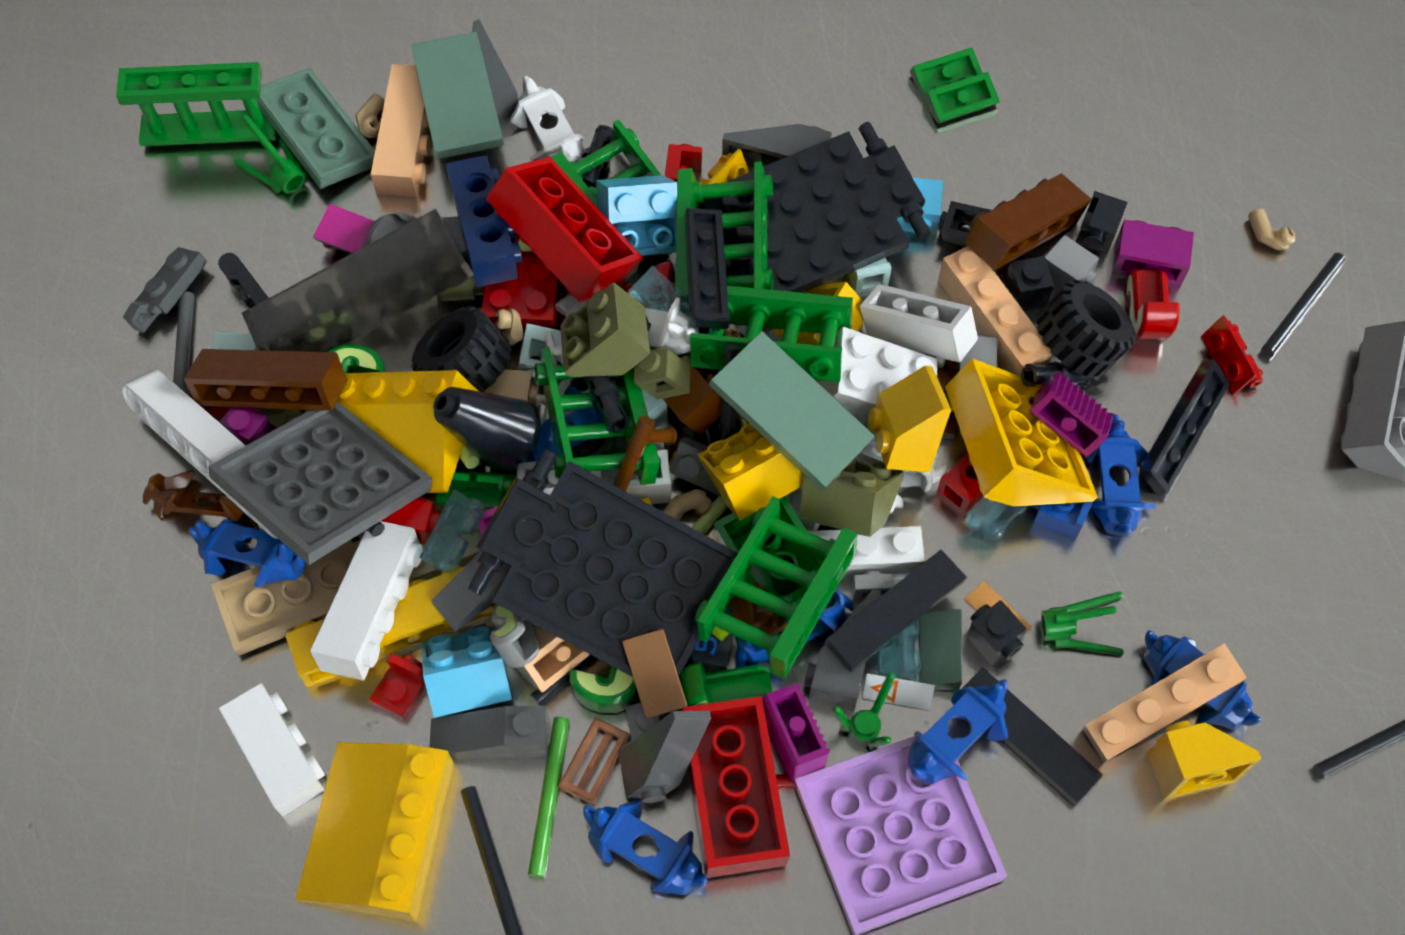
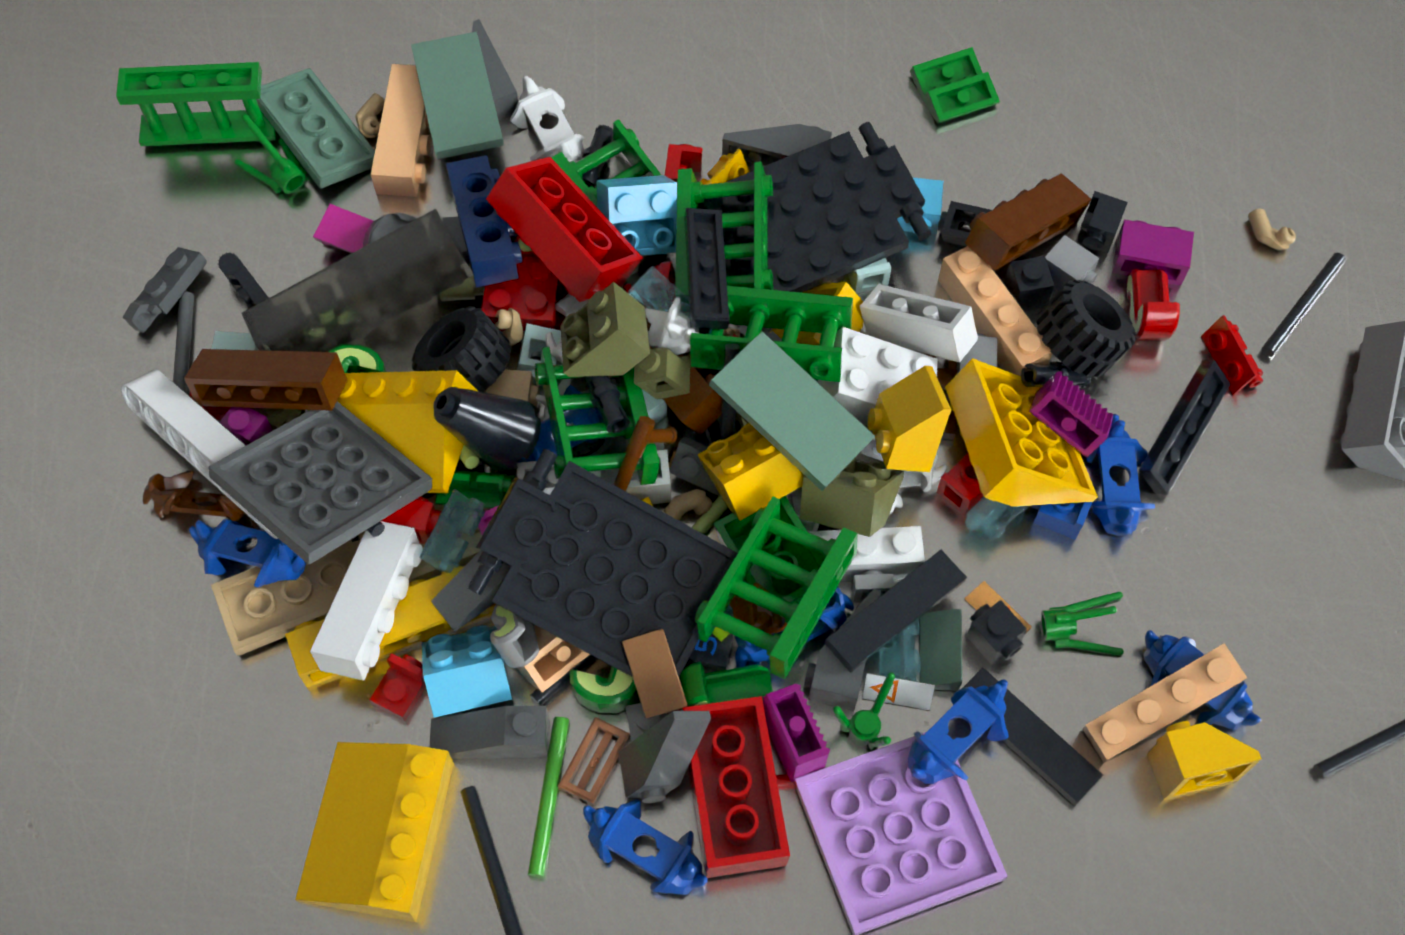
white brick [219,683,325,817] -> none

